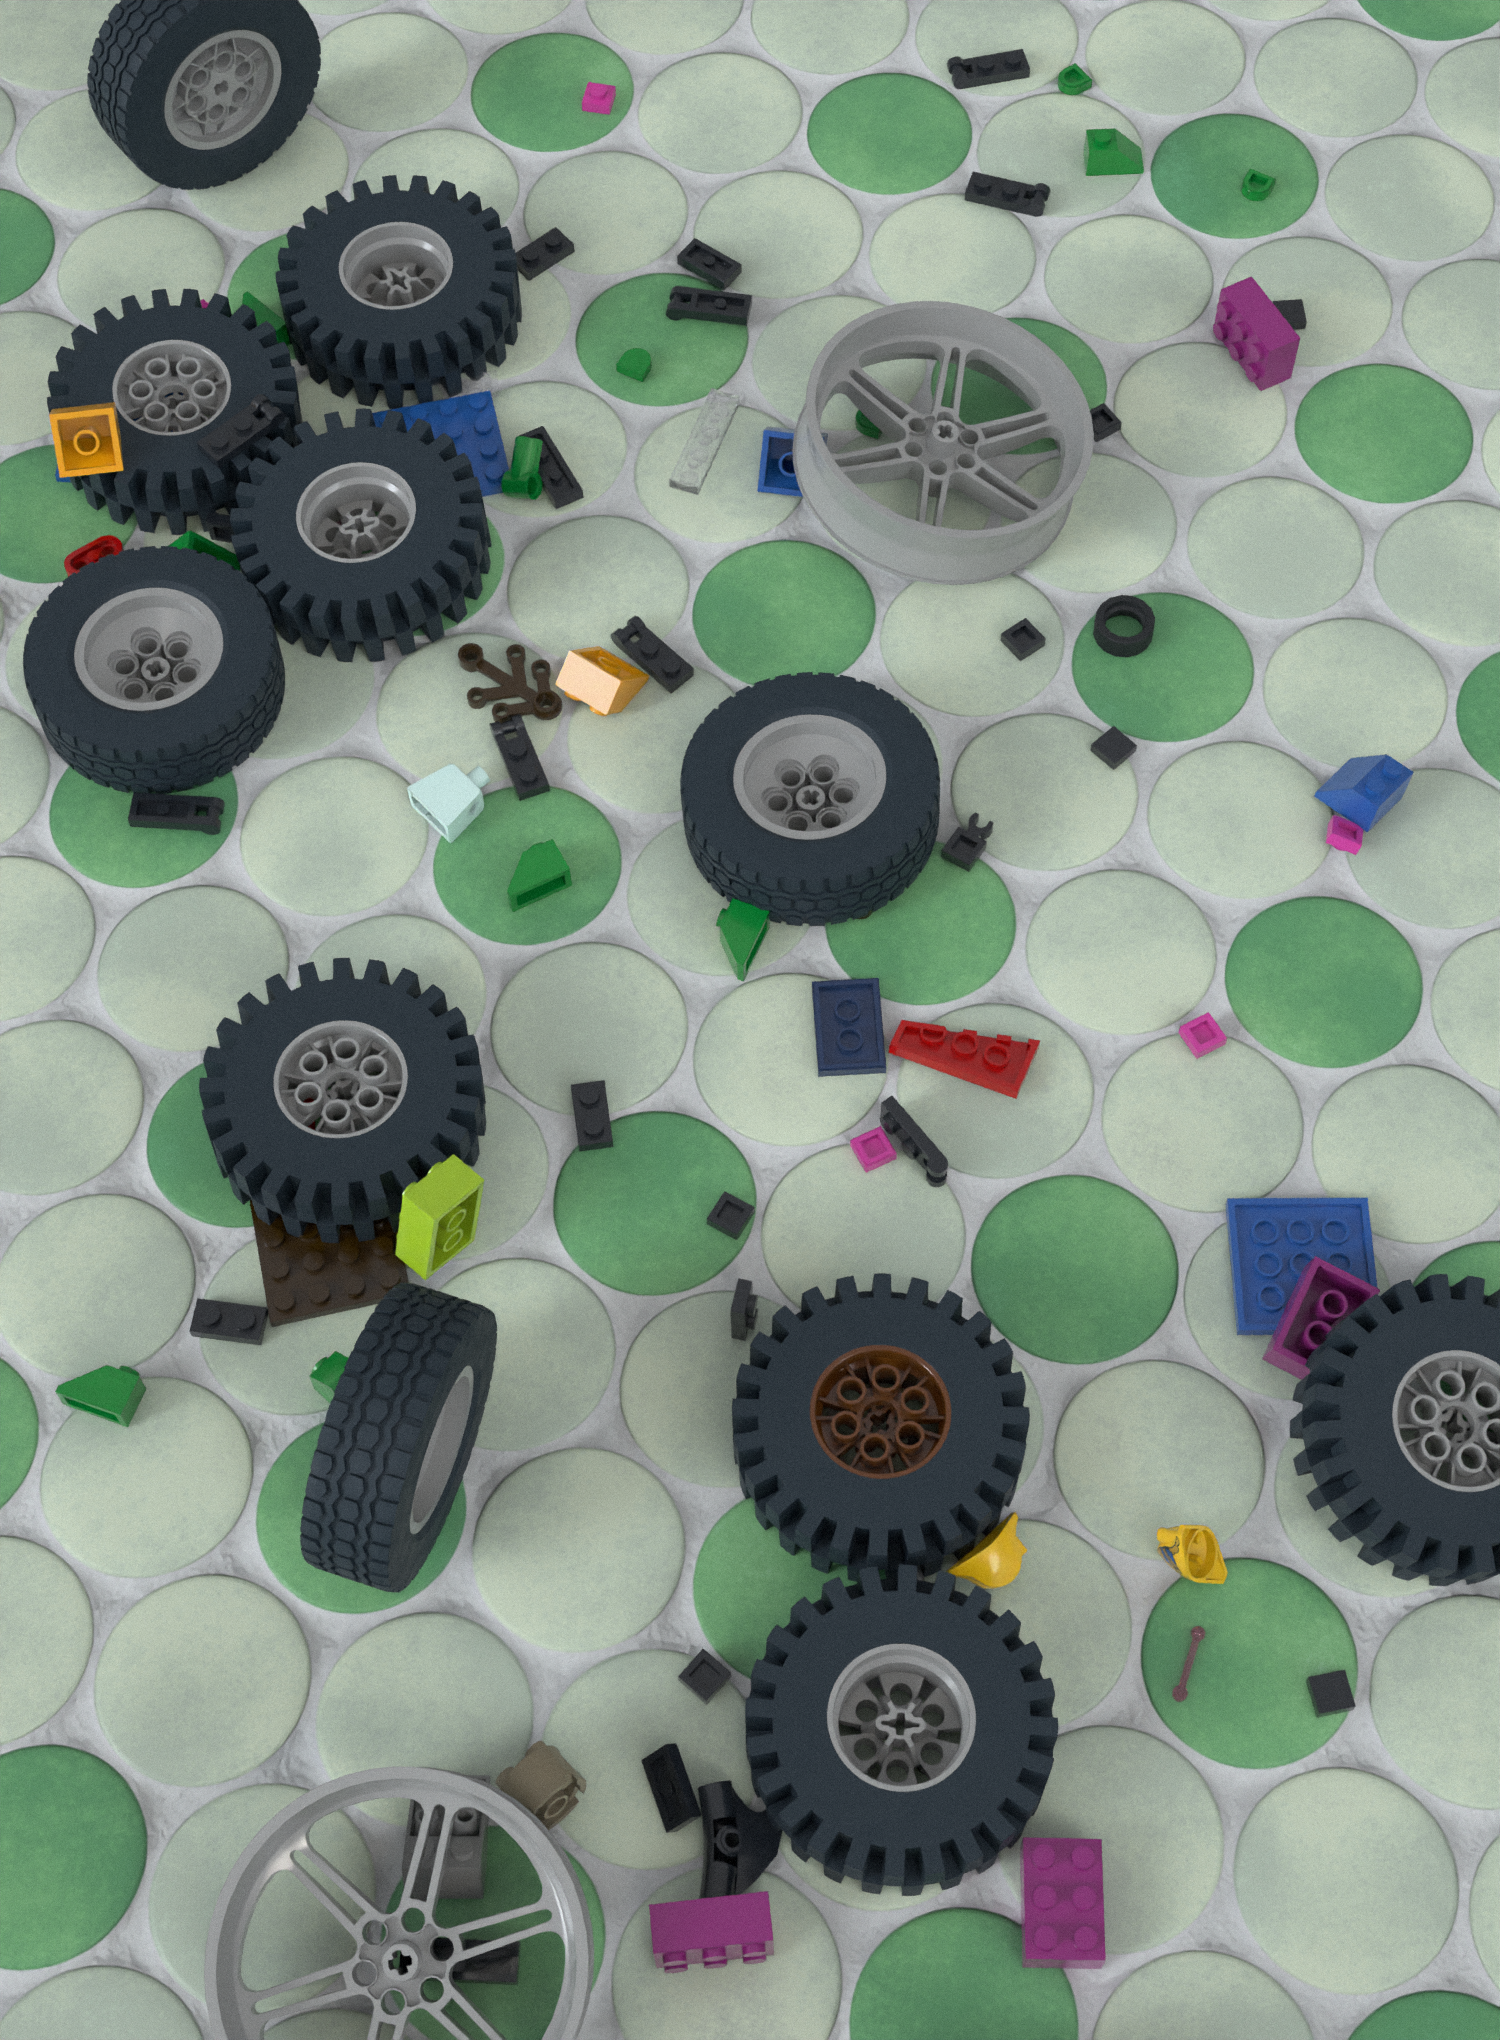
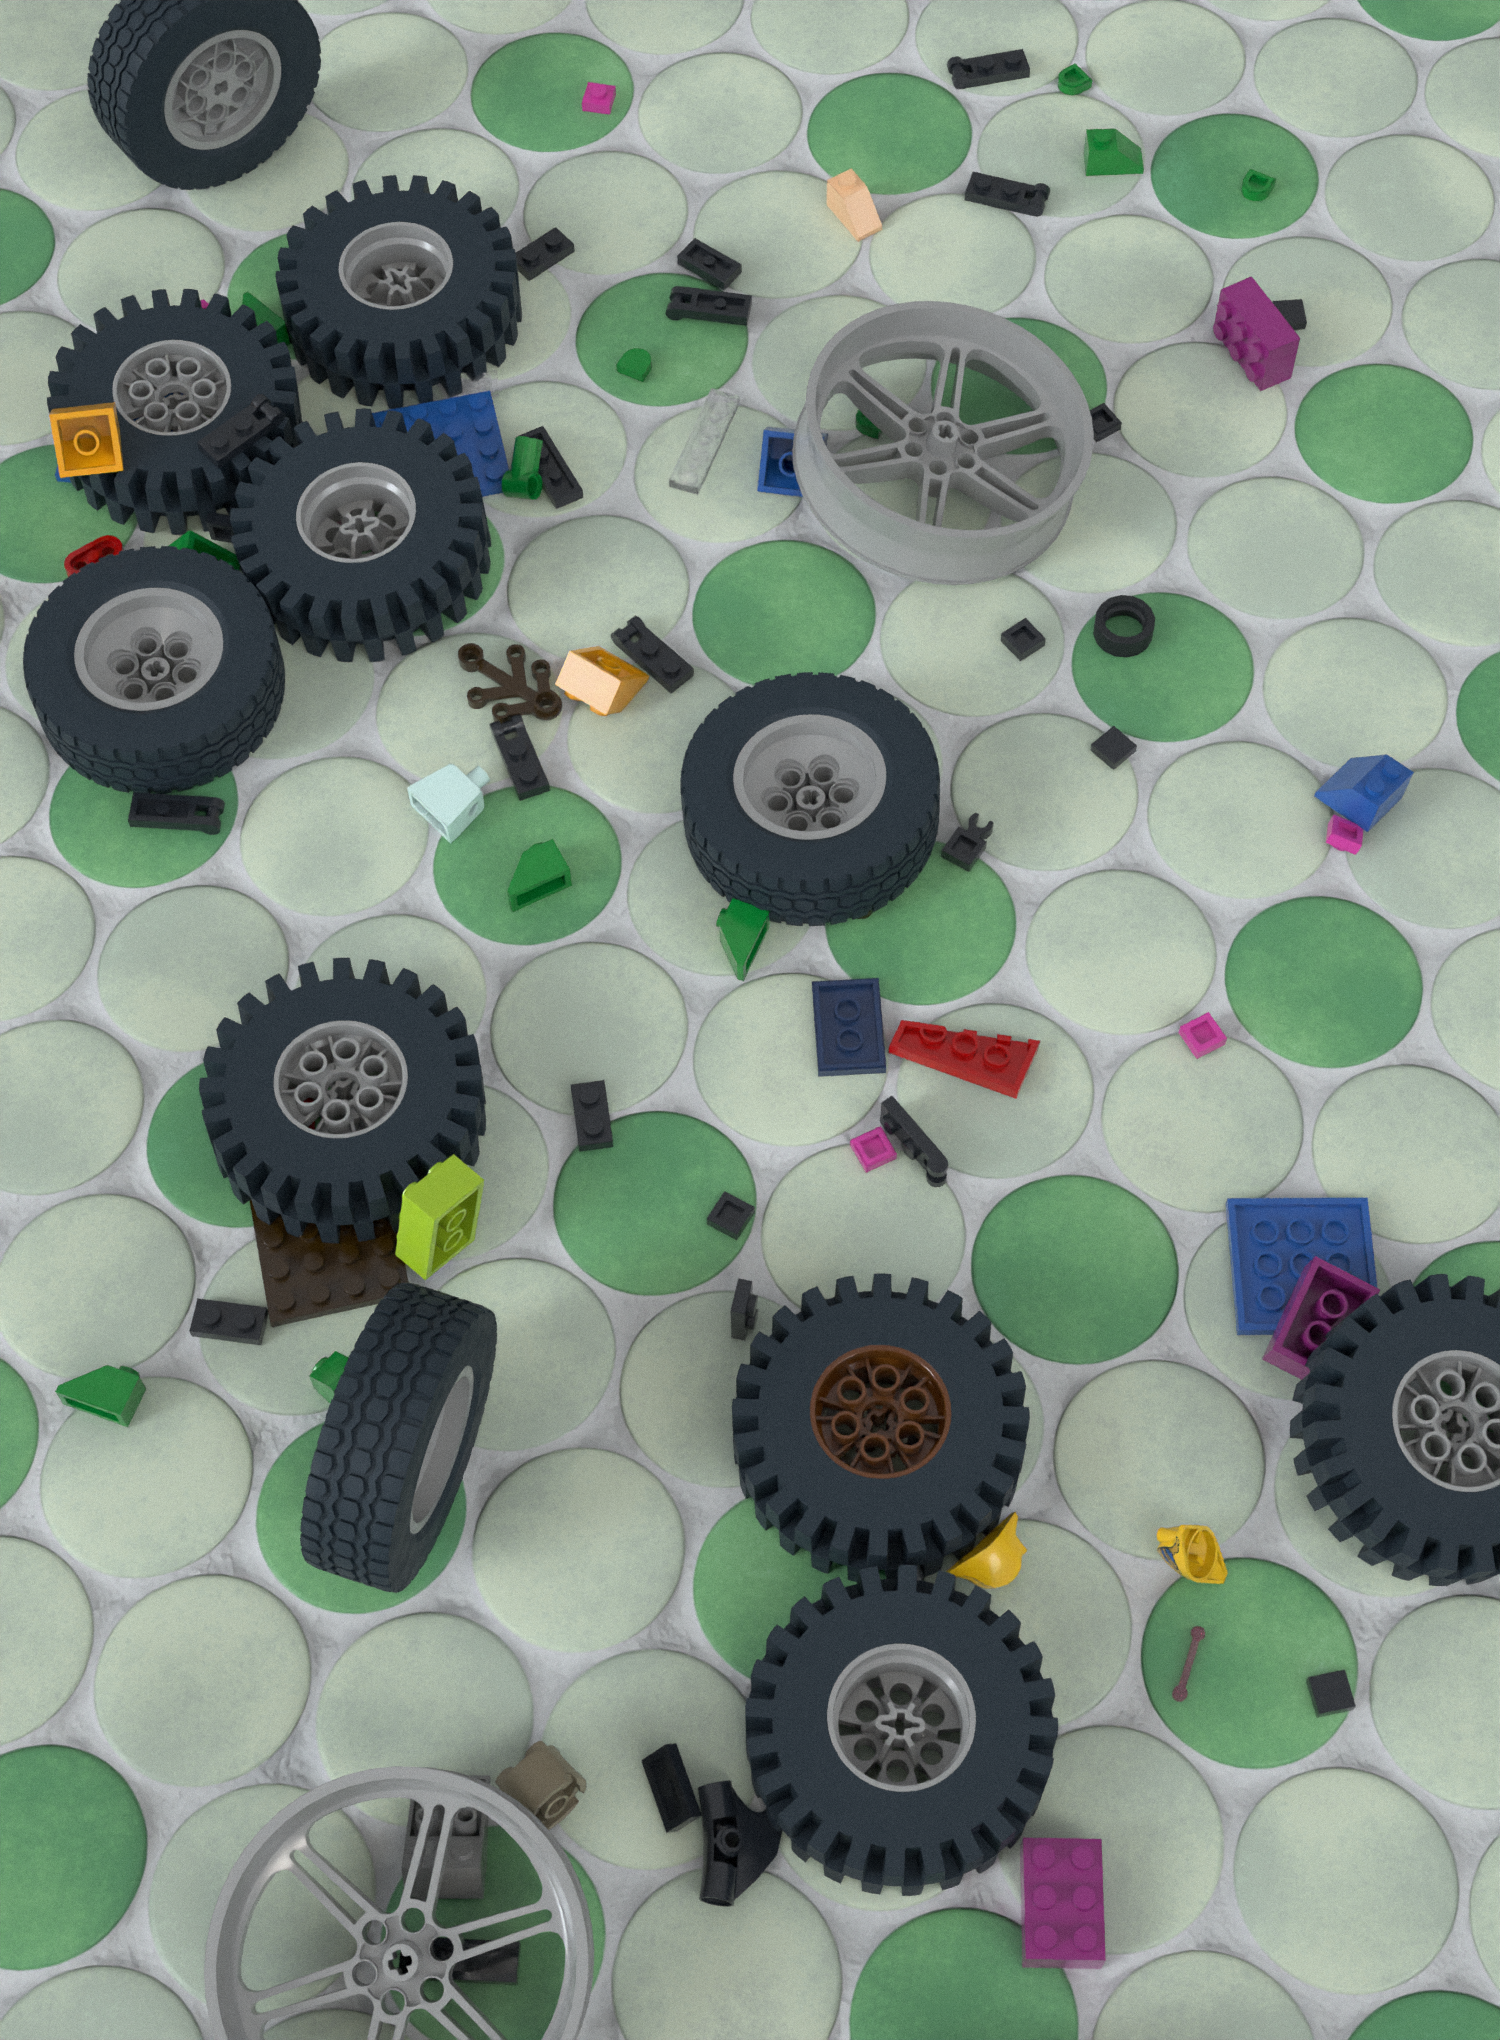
magenta brick [649,1891,774,1973] -> none
black plate [678,1649,732,1705] -> none
none -> light nougat slope [827,168,882,242]

